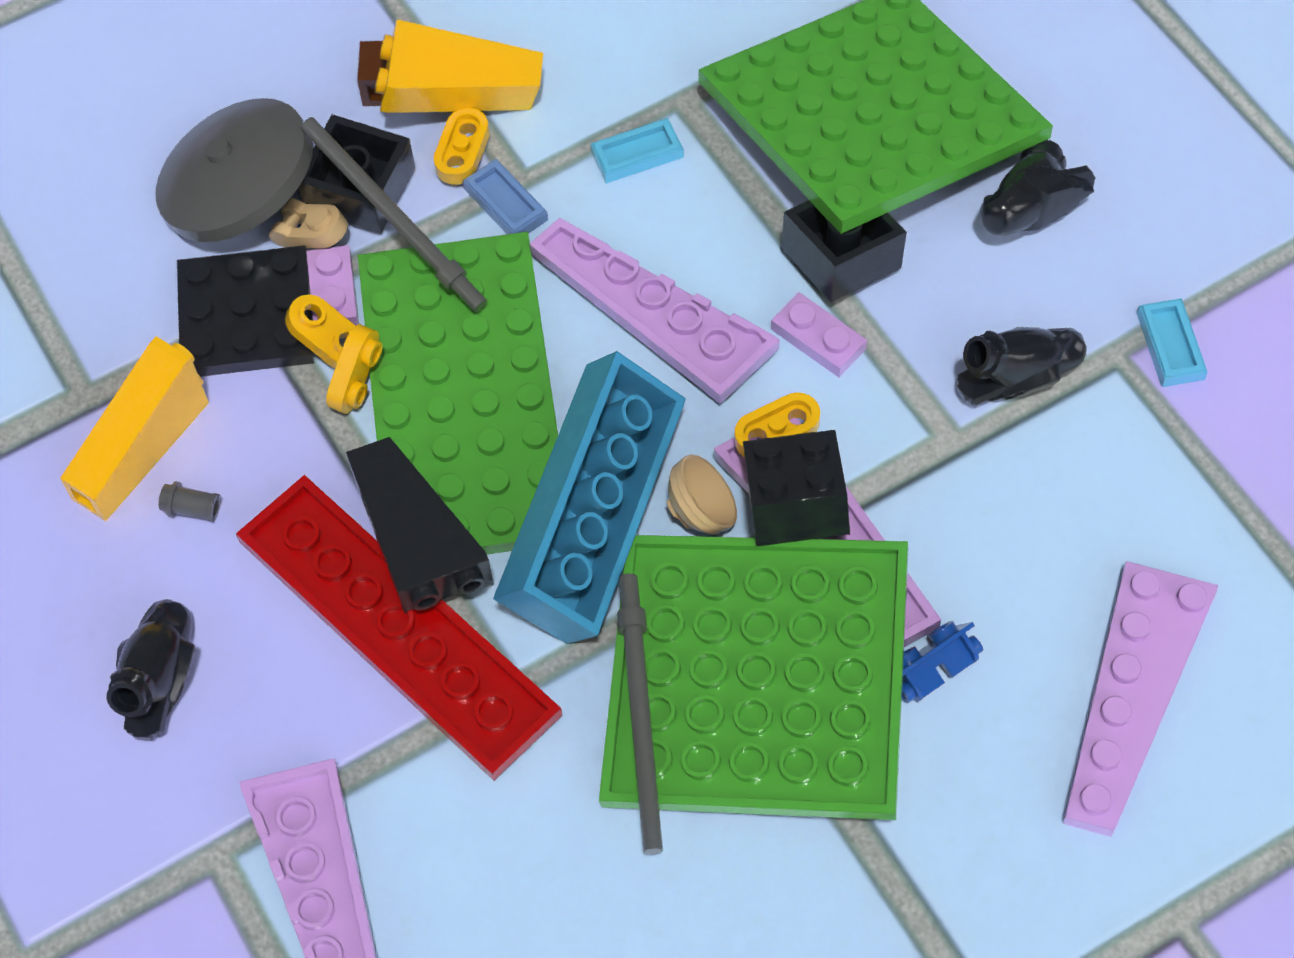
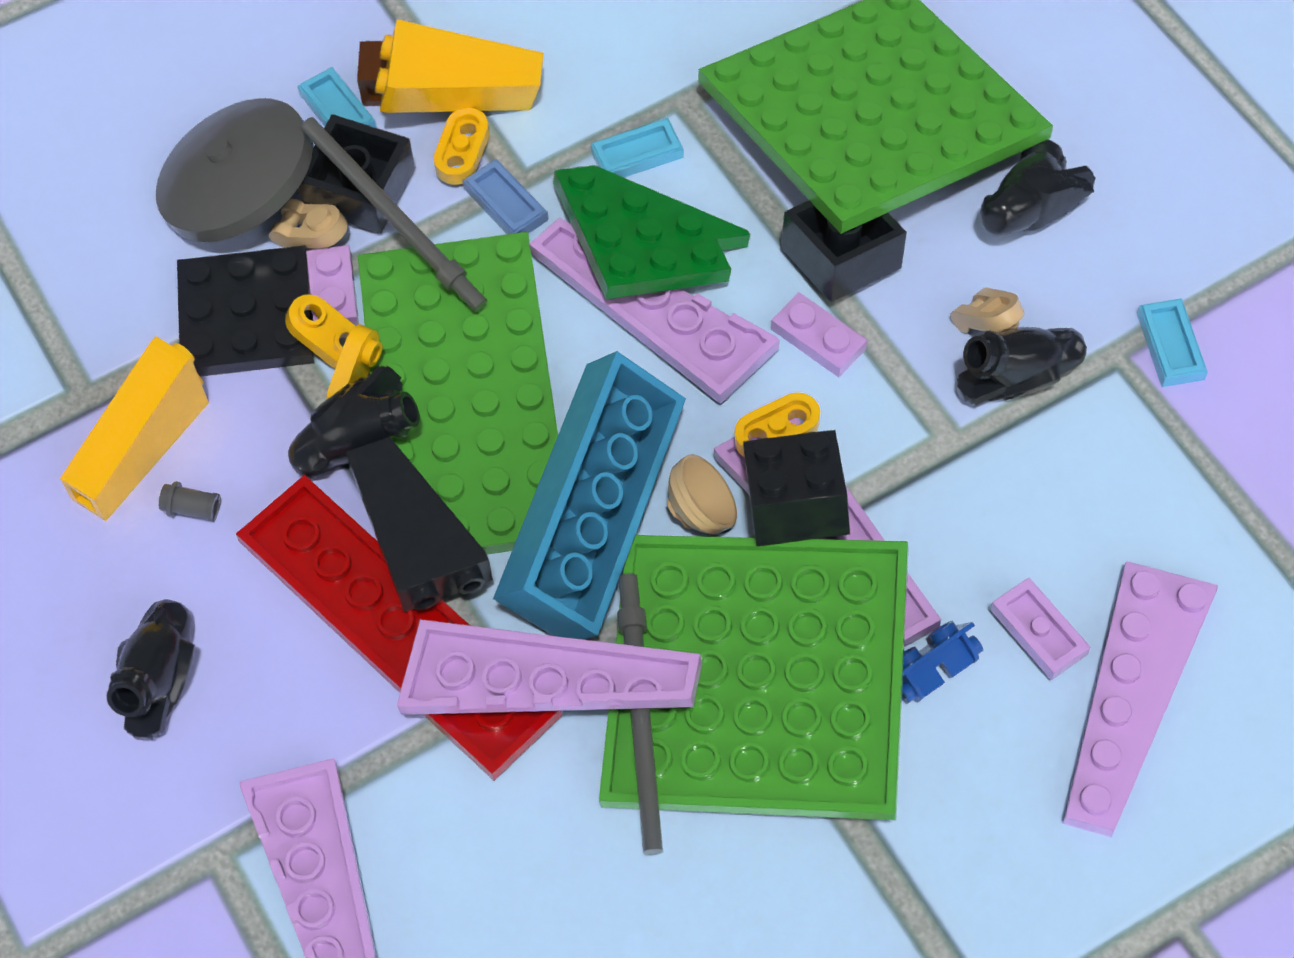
none -> black animal [288,365,420,479]
none -> medium azure tile [297,67,377,128]
none -> lavender wing [397,620,703,715]
none -> green wing [553,165,750,300]
none -> tan plate [950,287,1025,334]
none -> lavender plate [990,577,1091,680]

